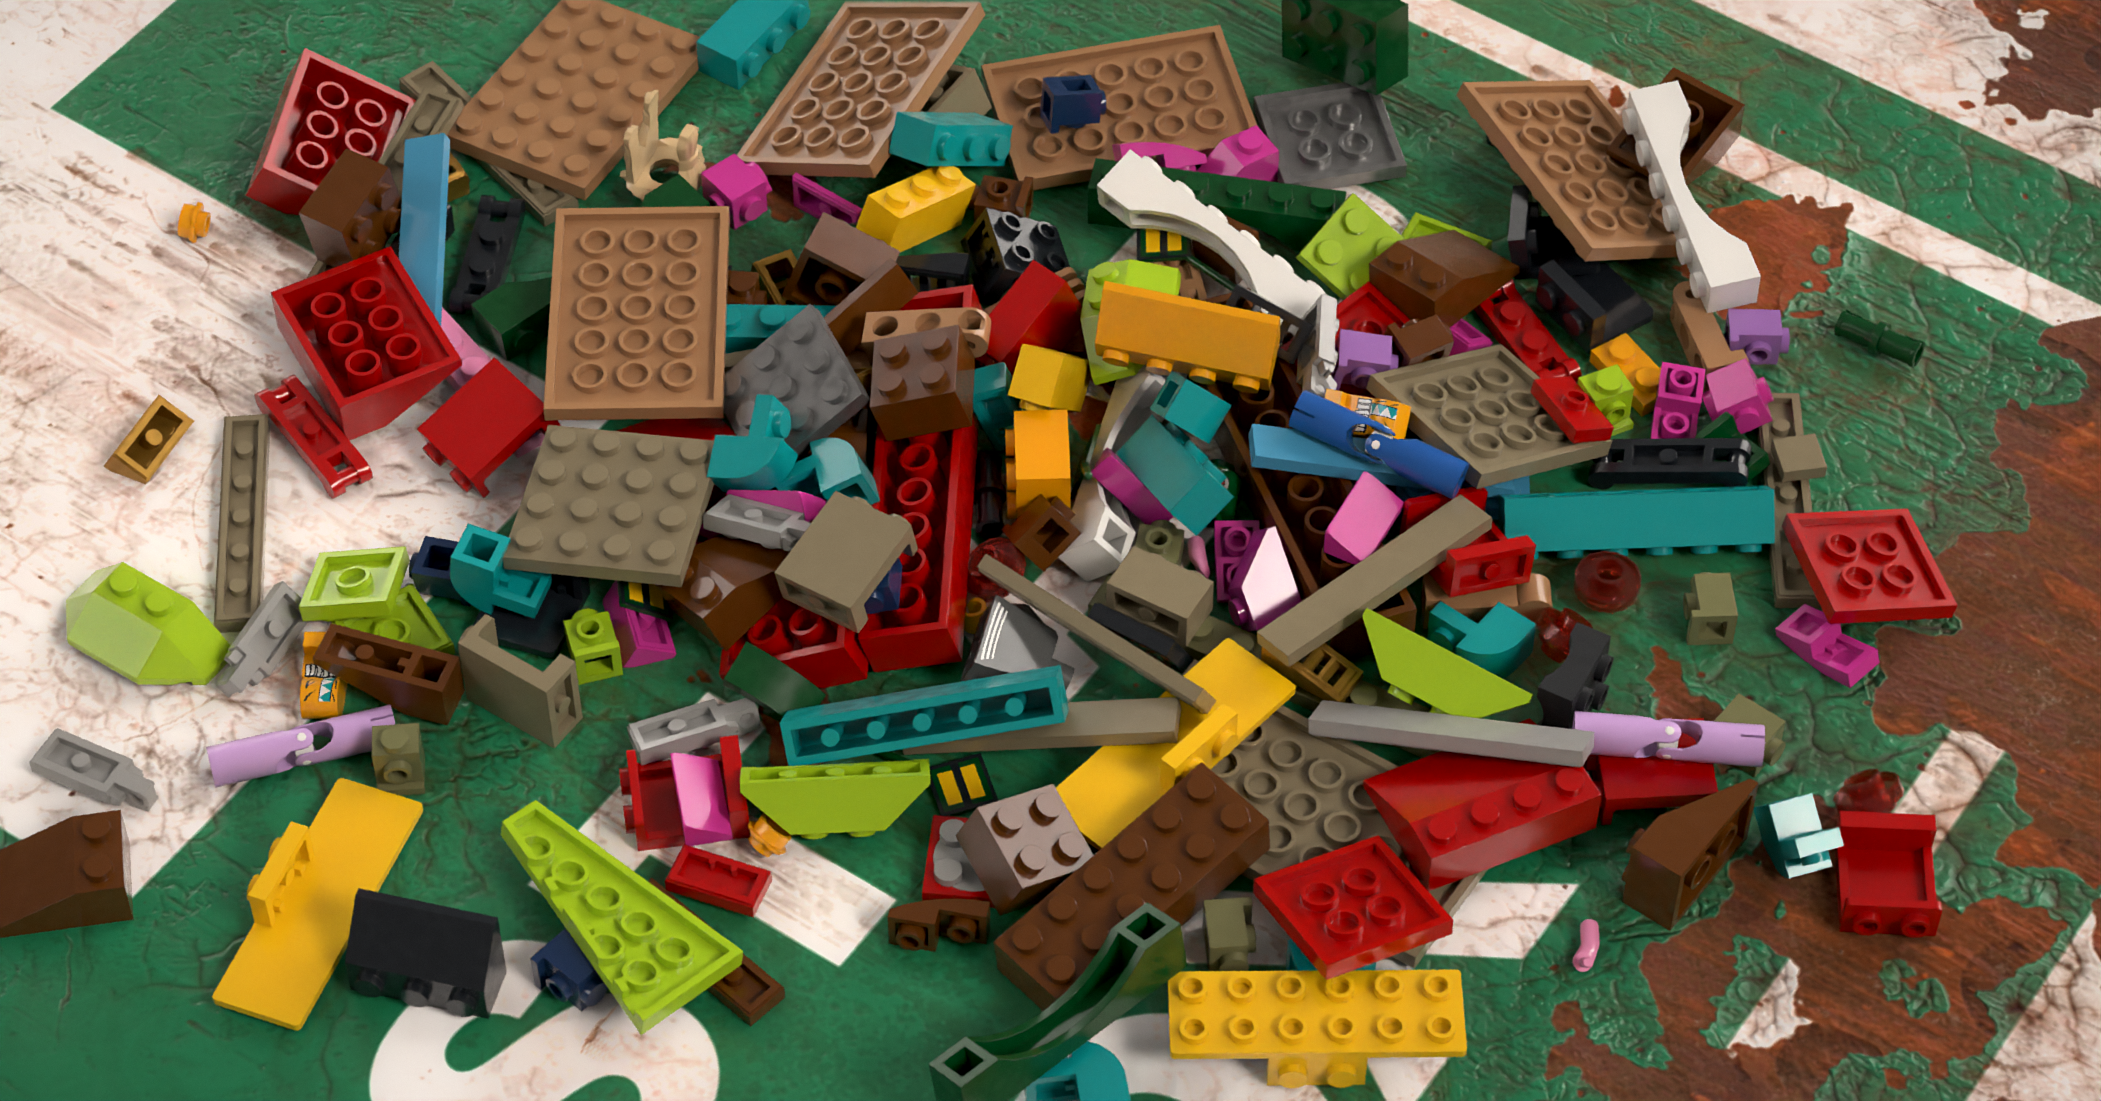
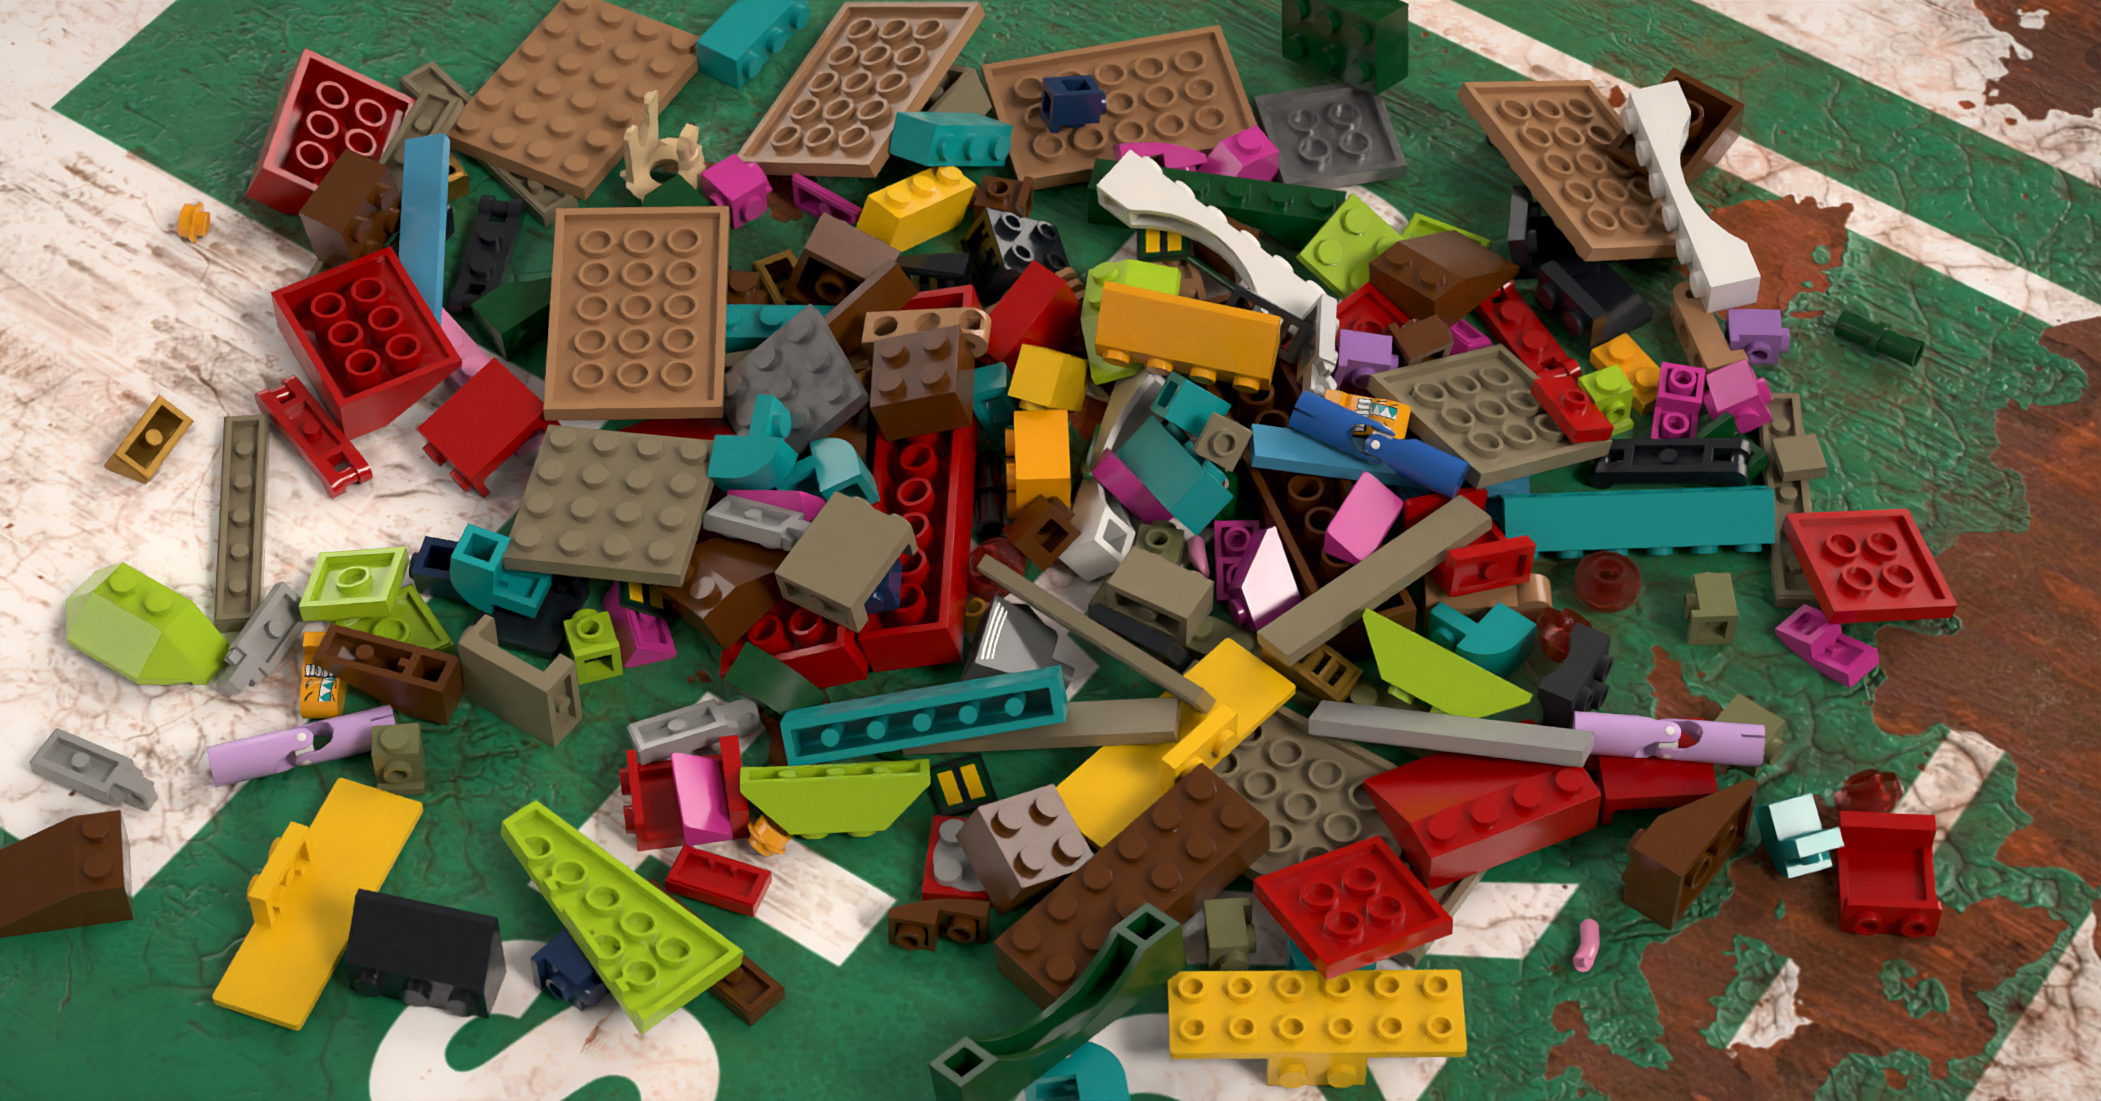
none -> dark tan bracket [1193,412,1253,471]

